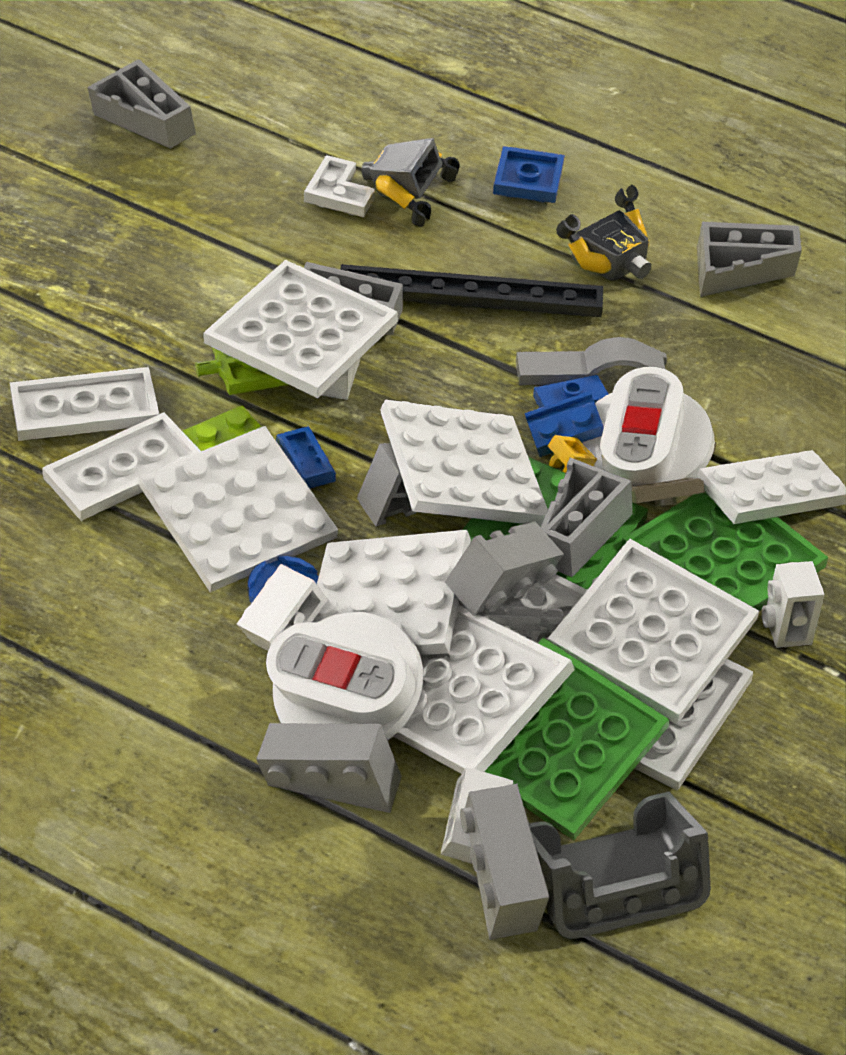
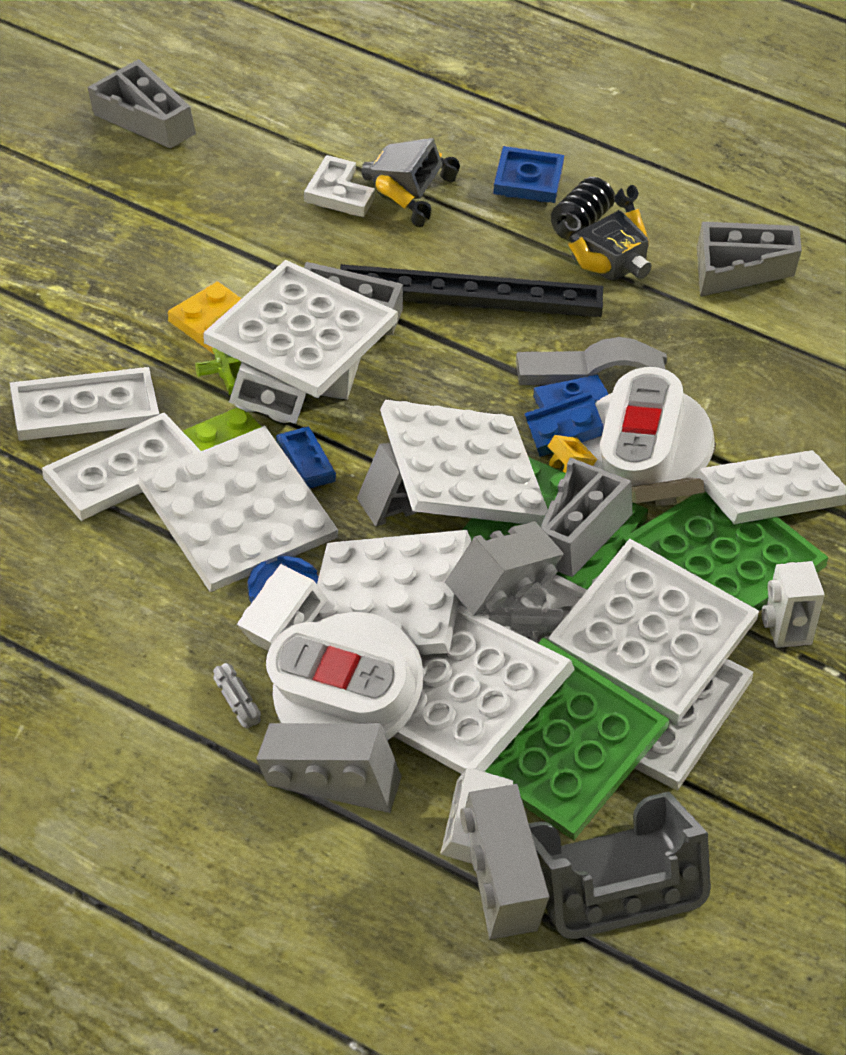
none -> yellow plate [168,281,242,354]
none -> light grey axle [213,663,261,728]
none -> white brick [229,362,306,424]
none -> black piece [551,176,615,241]

